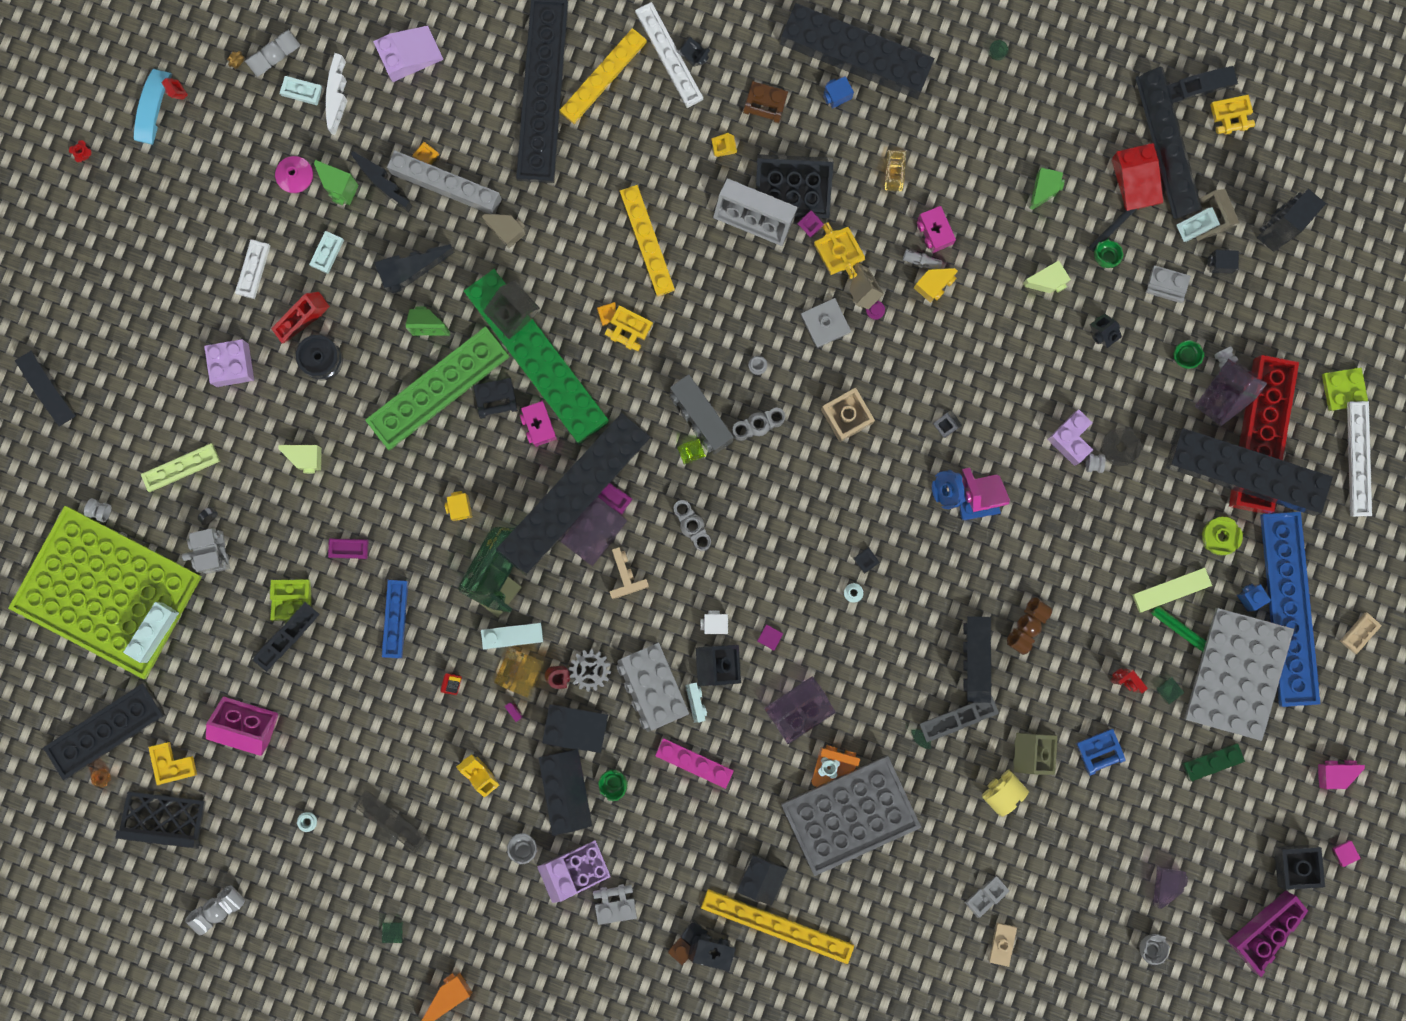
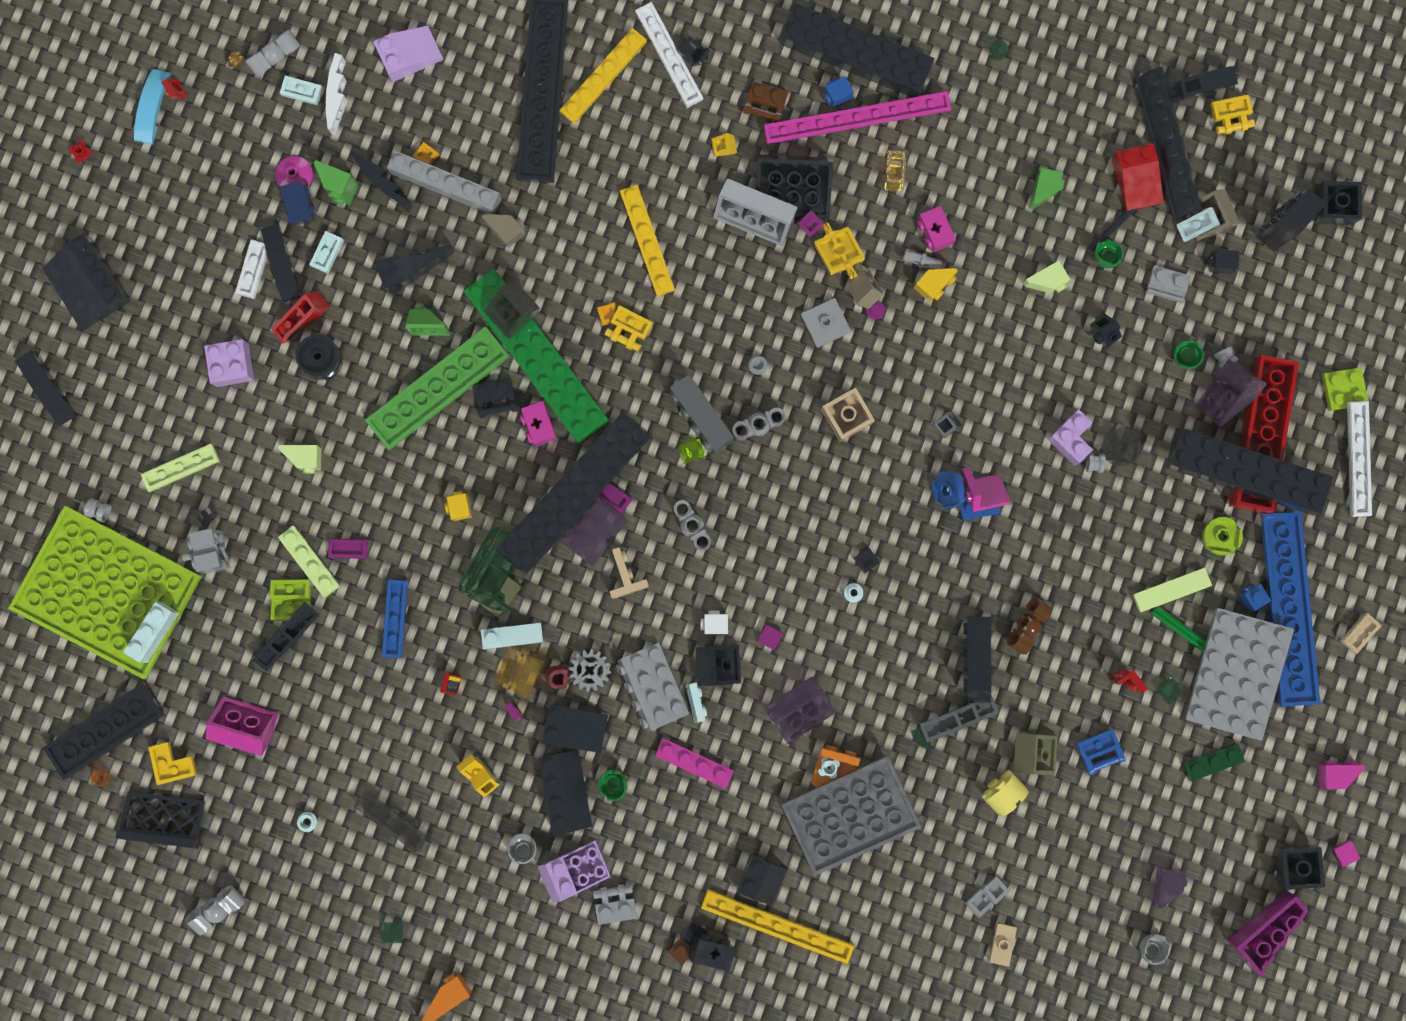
none -> black slope [42,233,131,331]
none -> black slope [261,223,301,303]
none -> yellowish green plate [278,526,341,598]
none -> dark blue brick [280,181,316,226]
none -> dark pink plate [764,91,951,145]
none -> black brick [1315,181,1362,225]

